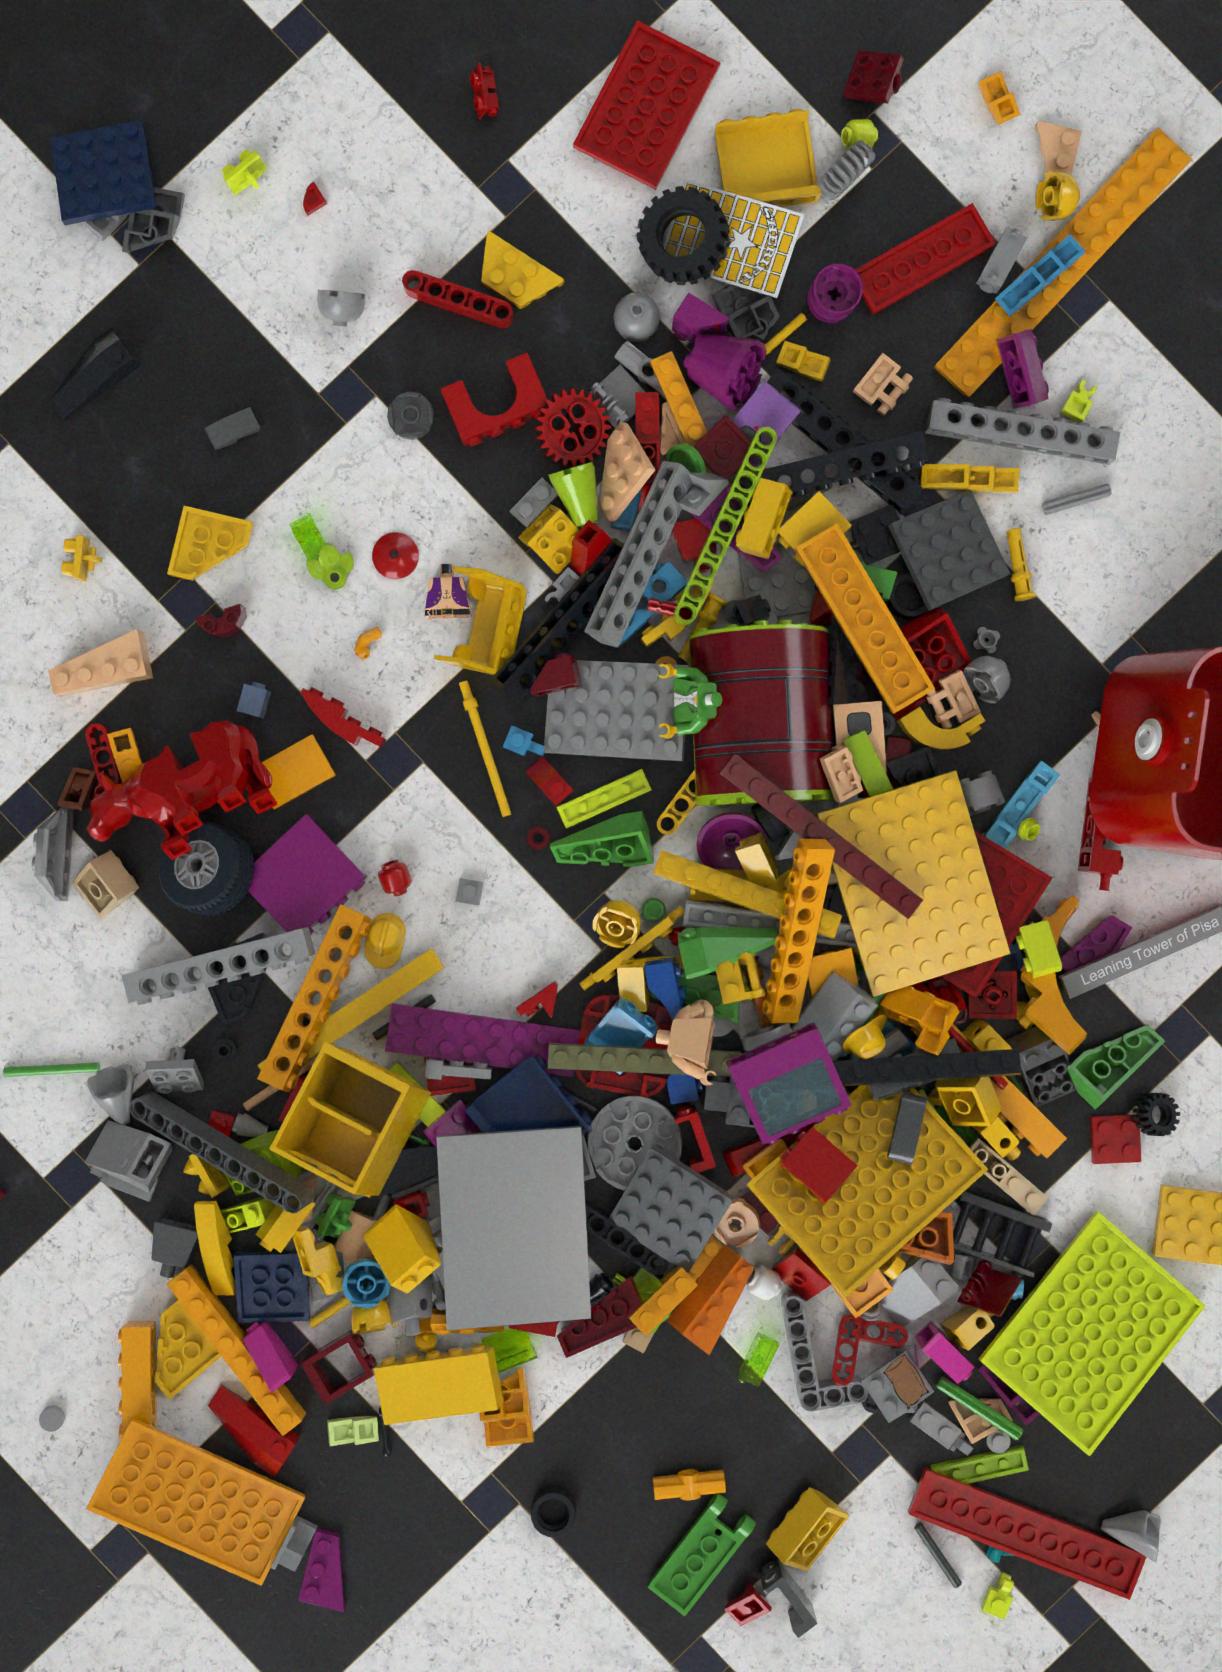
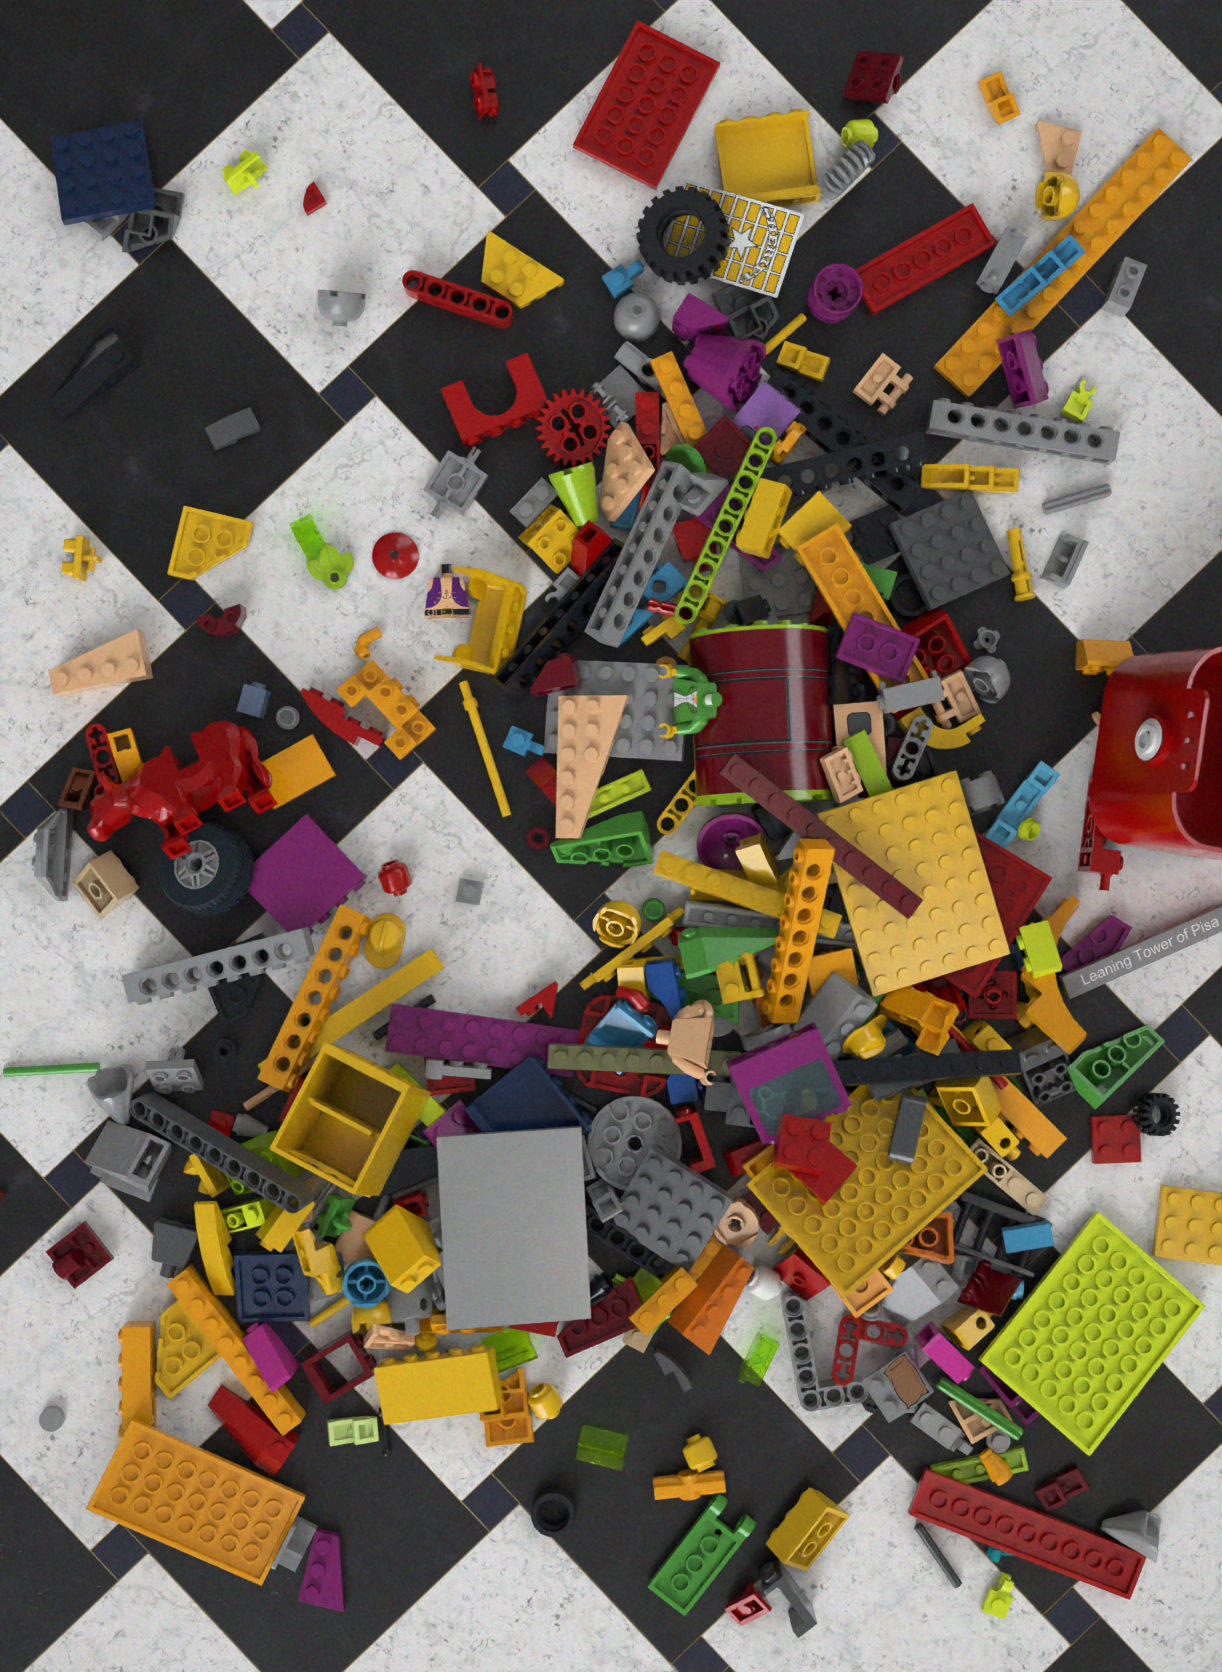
dark grey tile [387,392,435,440] -> none
none -> dark red plate [46,1221,114,1289]
none -> light grey plate [276,706,300,730]
none -> light orange bracket [336,659,437,760]
none -> light nougat wing [363,1324,415,1351]
none -> light grey plate [423,446,488,519]
none -> yellow head [528,1382,563,1419]
none -> light nougat wing [556,695,630,839]
none -> clear neon green panel [575,1424,628,1471]
none -> light grey slope [586,1178,624,1223]
none -> dark azure plate [602,260,644,299]
none -> red arm [616,986,650,1012]
none -> dark grey slope [653,1346,693,1392]
none -> yellow head [682,1434,717,1473]
none -> light orange plate [769,421,807,466]
none -> red brick [771,1114,832,1175]
none -> magenta tile [835,612,921,684]
none -> light grey brick [877,670,945,714]
none -> light grey beam [891,715,933,781]
none -> light orange cone [979,1447,1013,1486]
none -> dark azure tile [1001,1220,1054,1253]
none -> dark red slope [1035,1465,1089,1512]
none -> light grey hinge [1041,534,1089,589]
none -> light orange slope [1075,639,1134,676]
none -> light grey brick [1101,256,1147,317]

